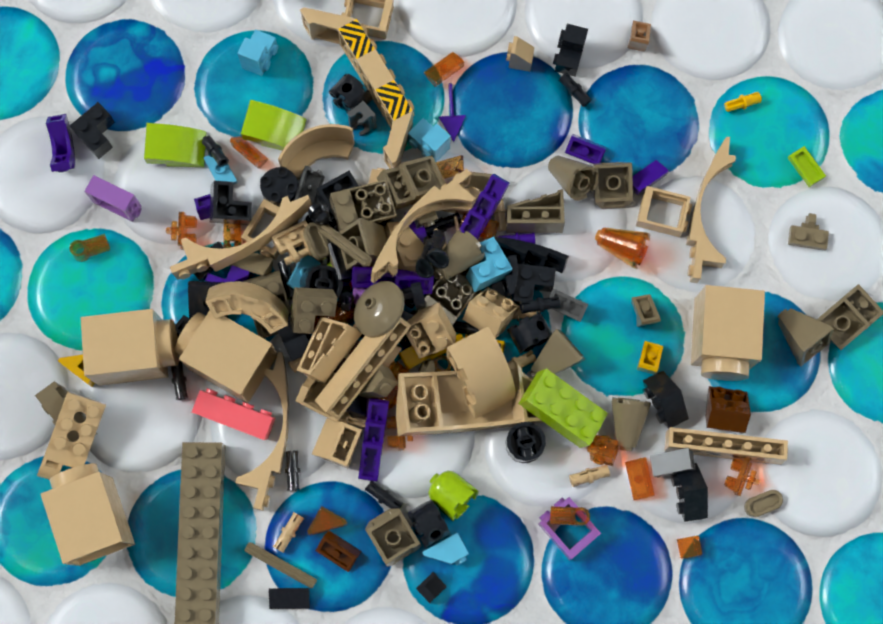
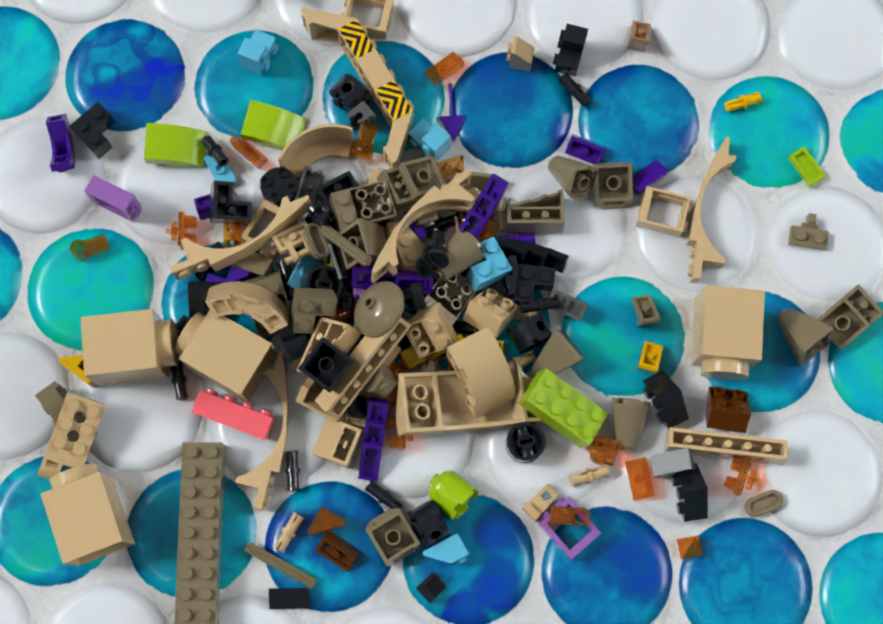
clear orange cone [595,227,650,269] -> none
none -> black slope [298,336,355,393]
none -> clear orange piece [350,122,378,160]
none -> tan leg [522,484,559,521]

